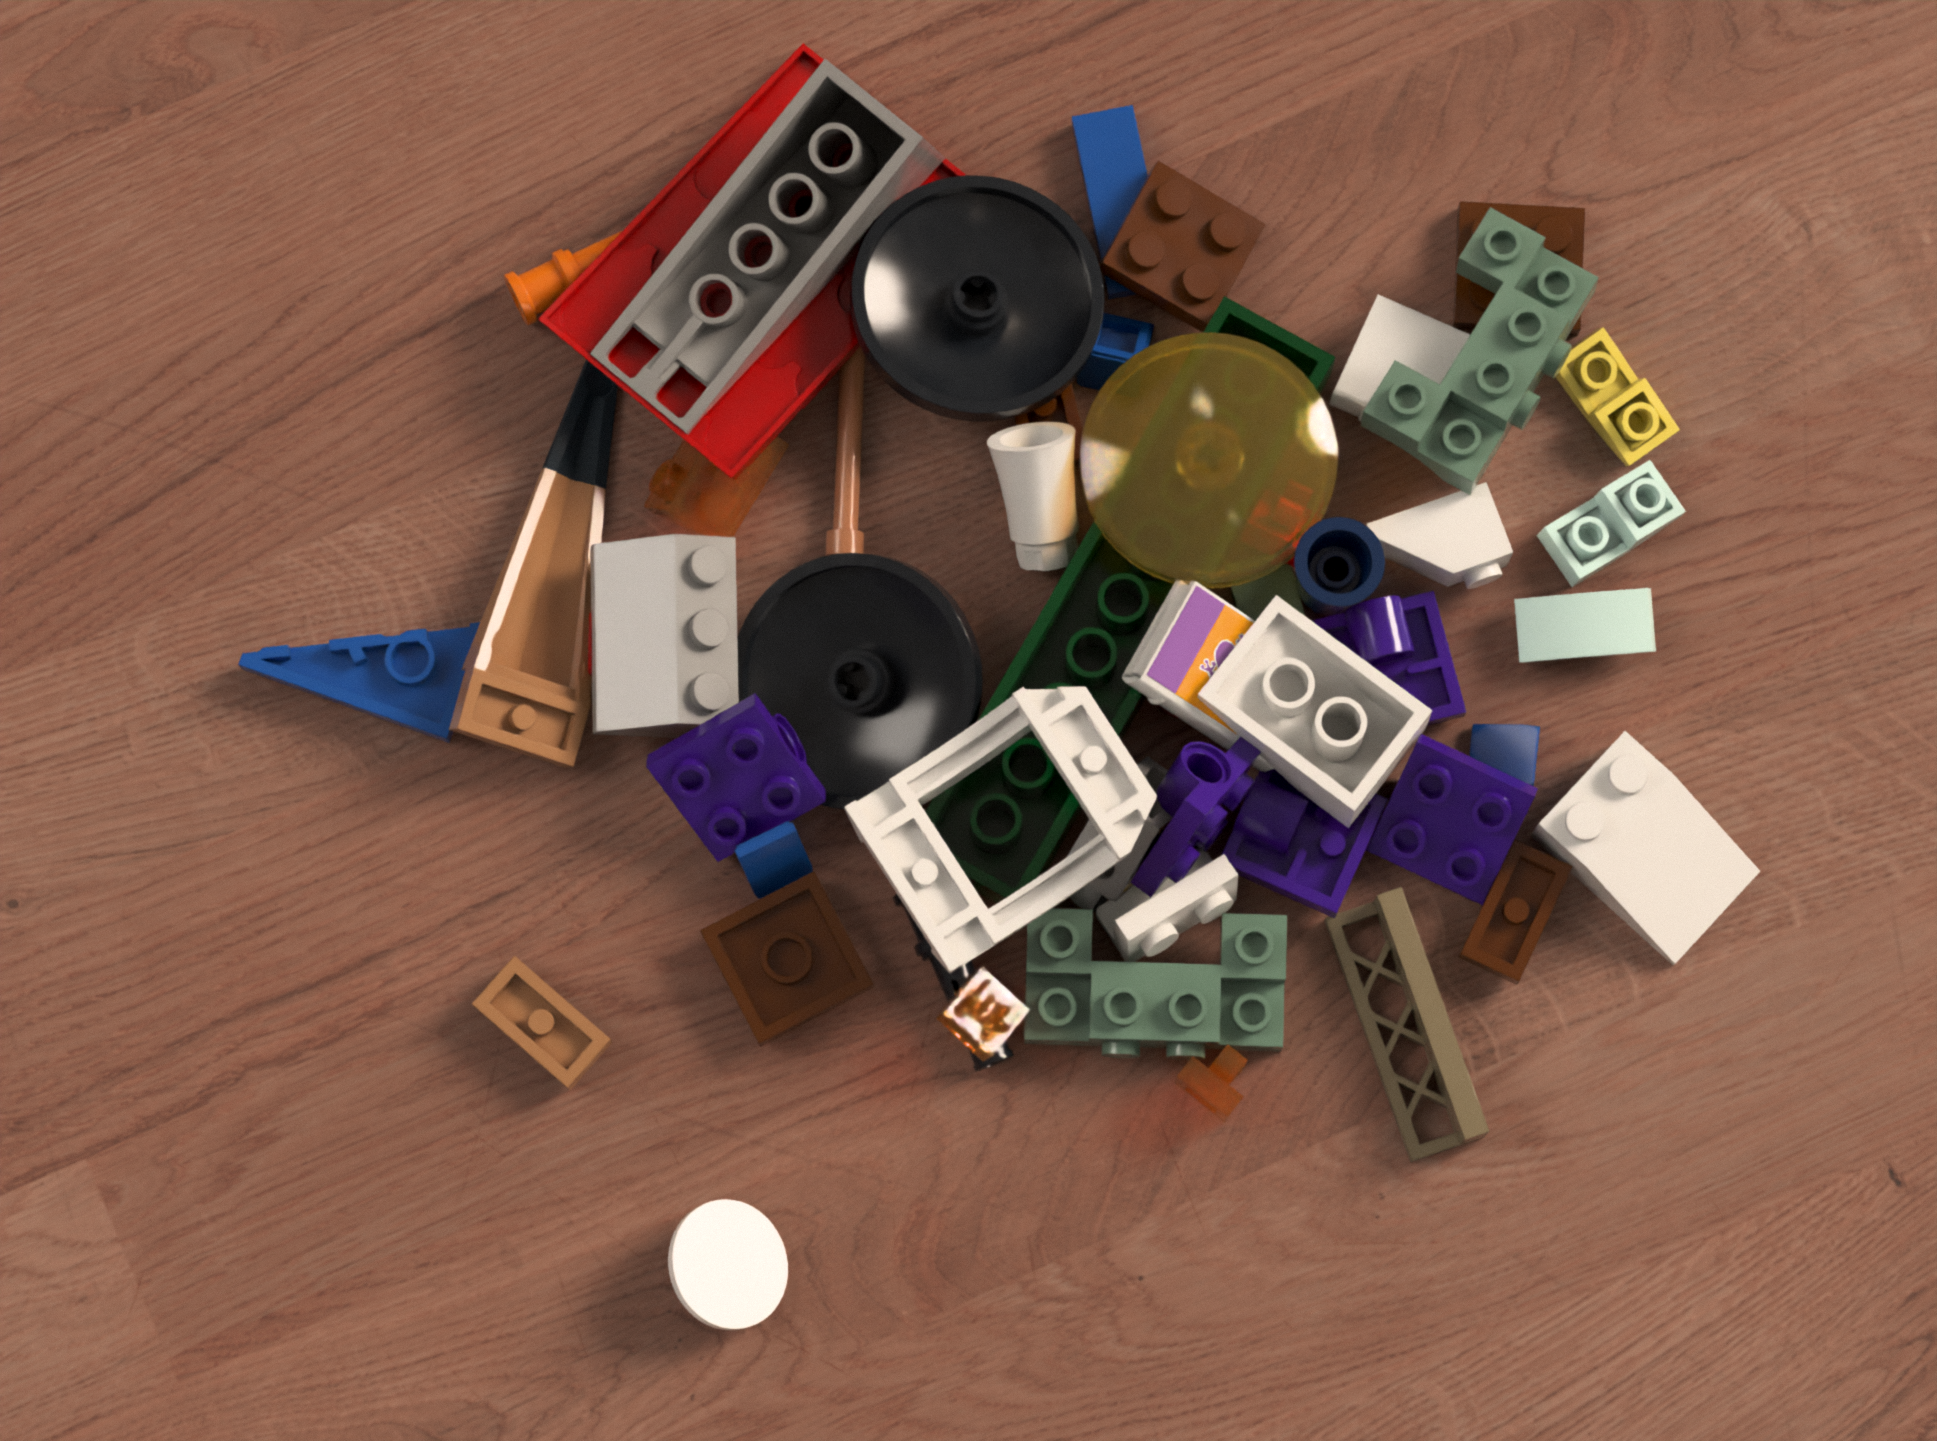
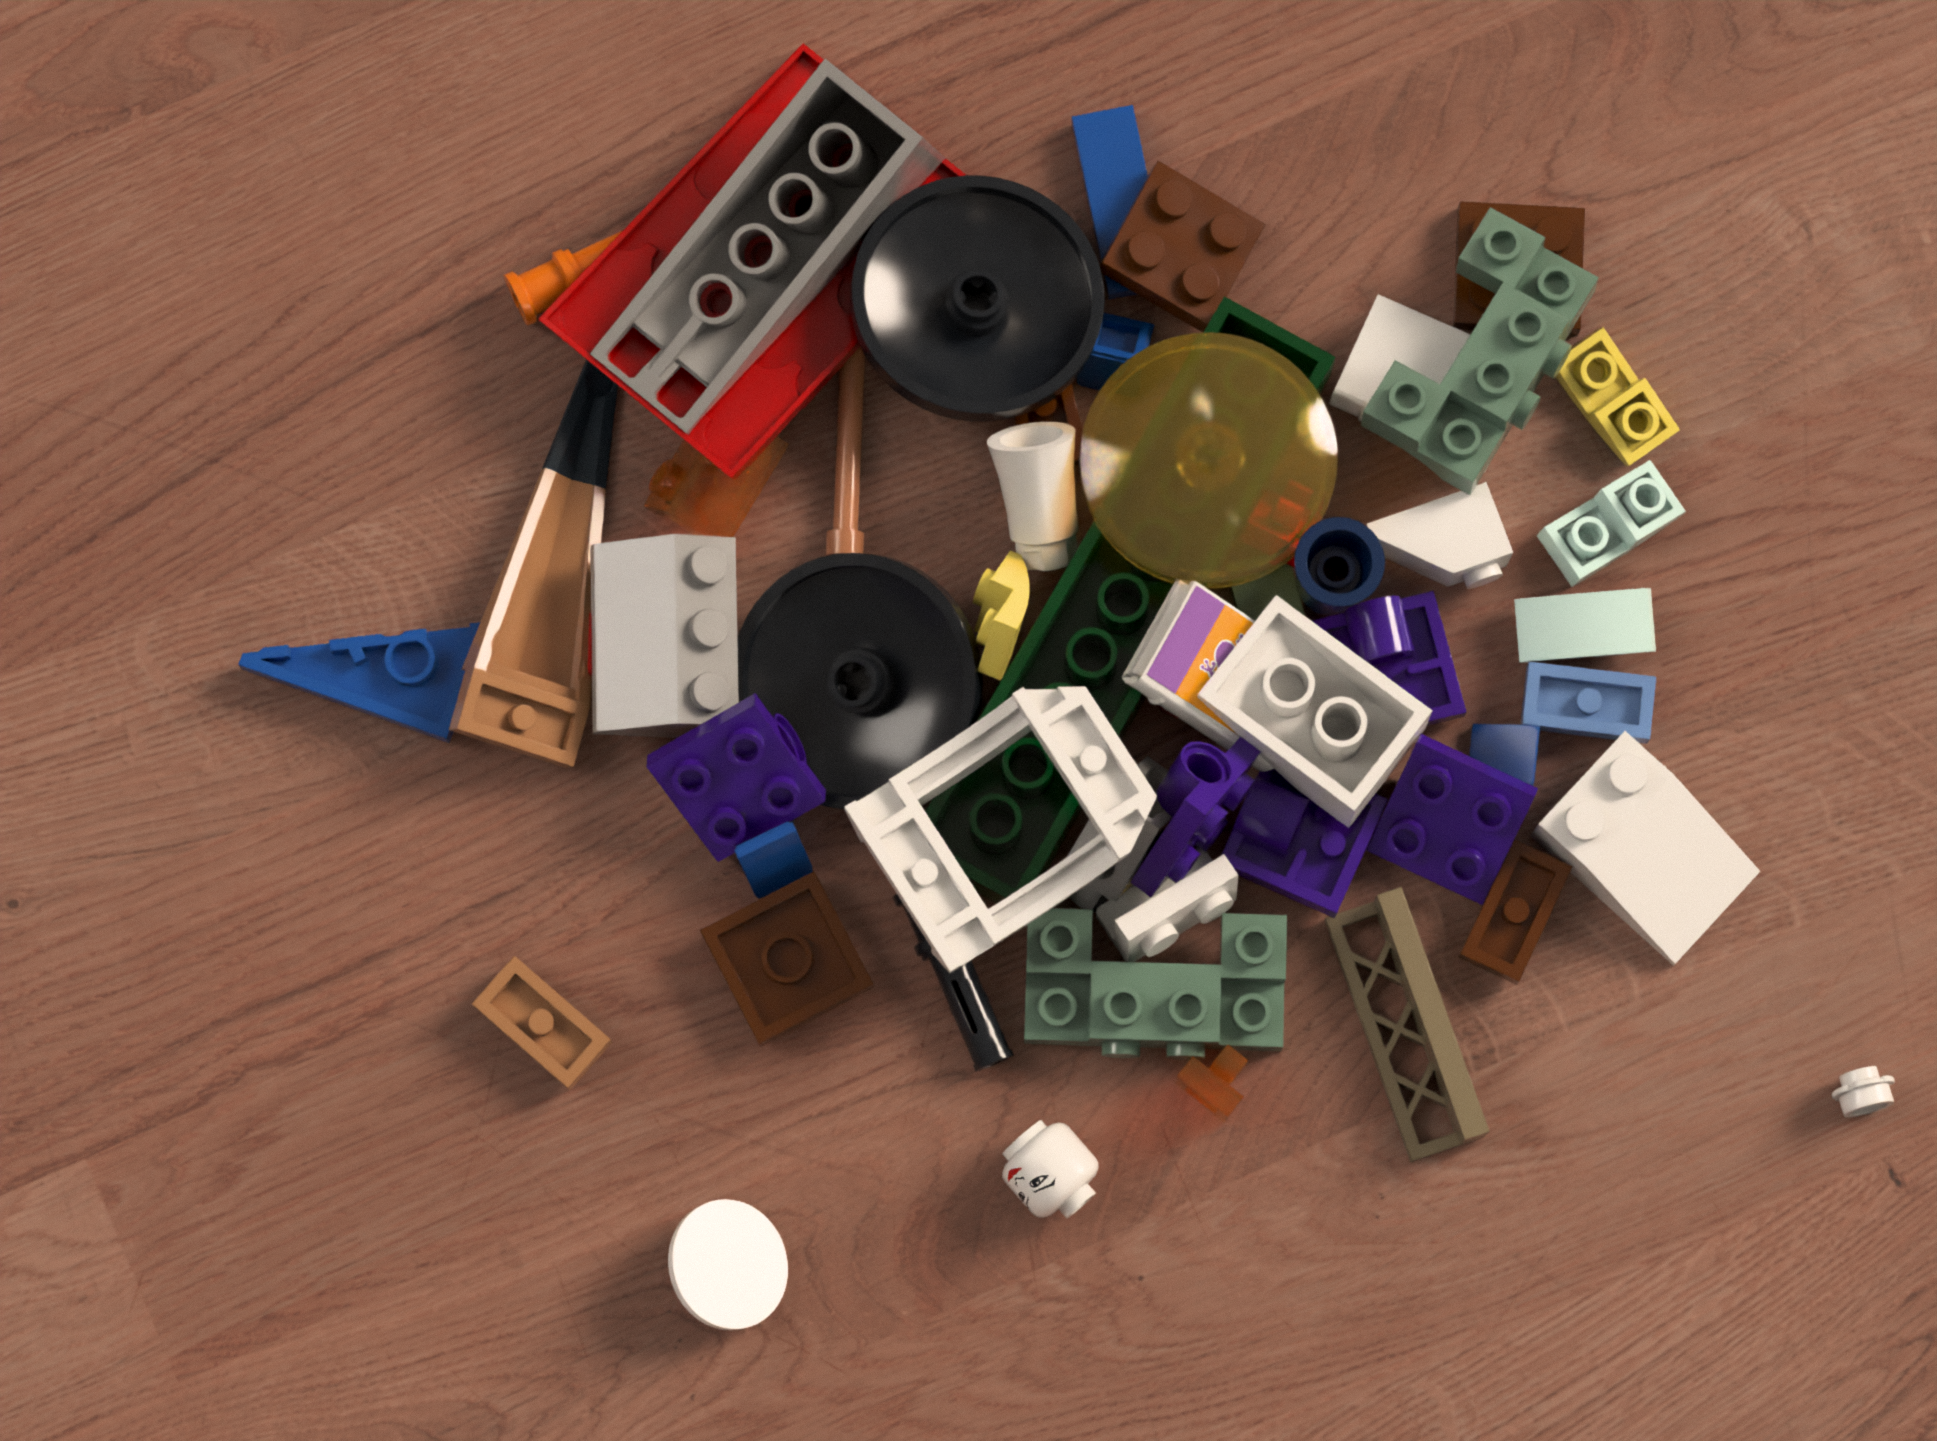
clear orange tile [936,966,1029,1062] -> none
none -> light yellow slope [973,550,1030,681]
none -> white head [1002,1120,1099,1219]
none -> medium blue plate [1520,661,1656,744]
none -> white plate [1832,1066,1895,1117]

